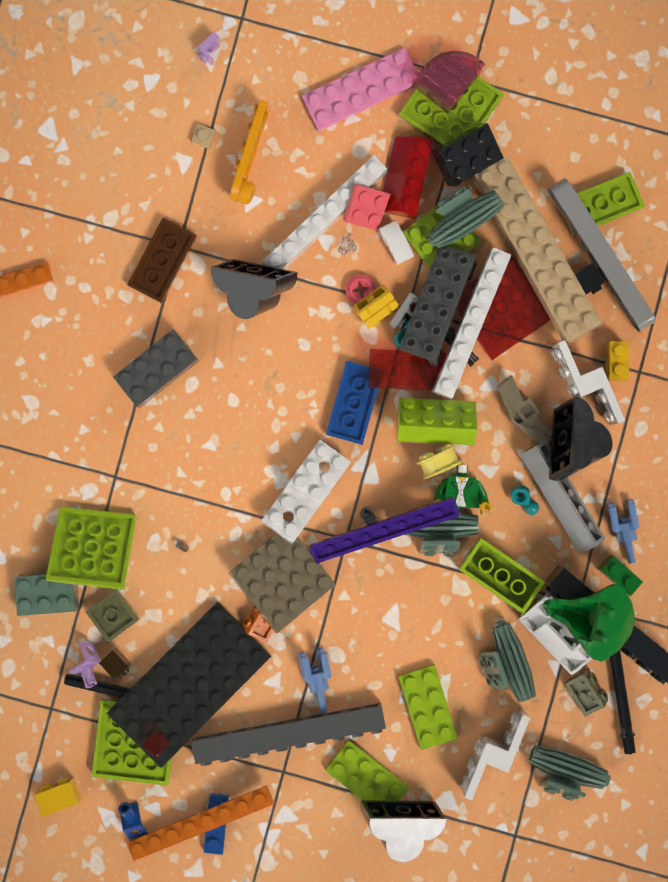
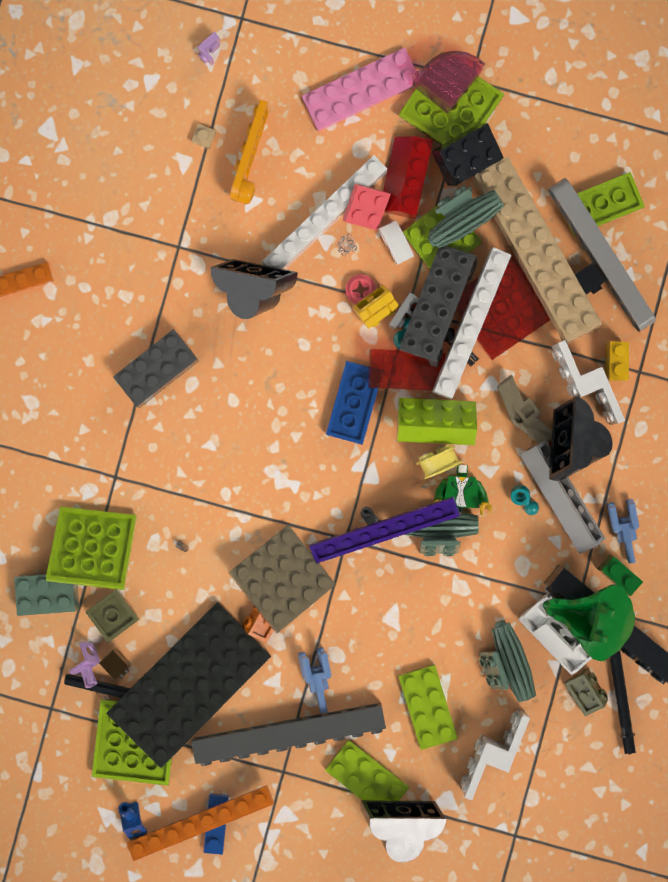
yellow brick [34,777,81,817] -> none
reddish brown plate [127,218,197,304] -> none
clear red plate [142,730,170,758] -> none
white bracket [261,440,351,544] -> none
lime brick [457,537,545,614] -> none
sand green plate [528,745,611,801] -> none

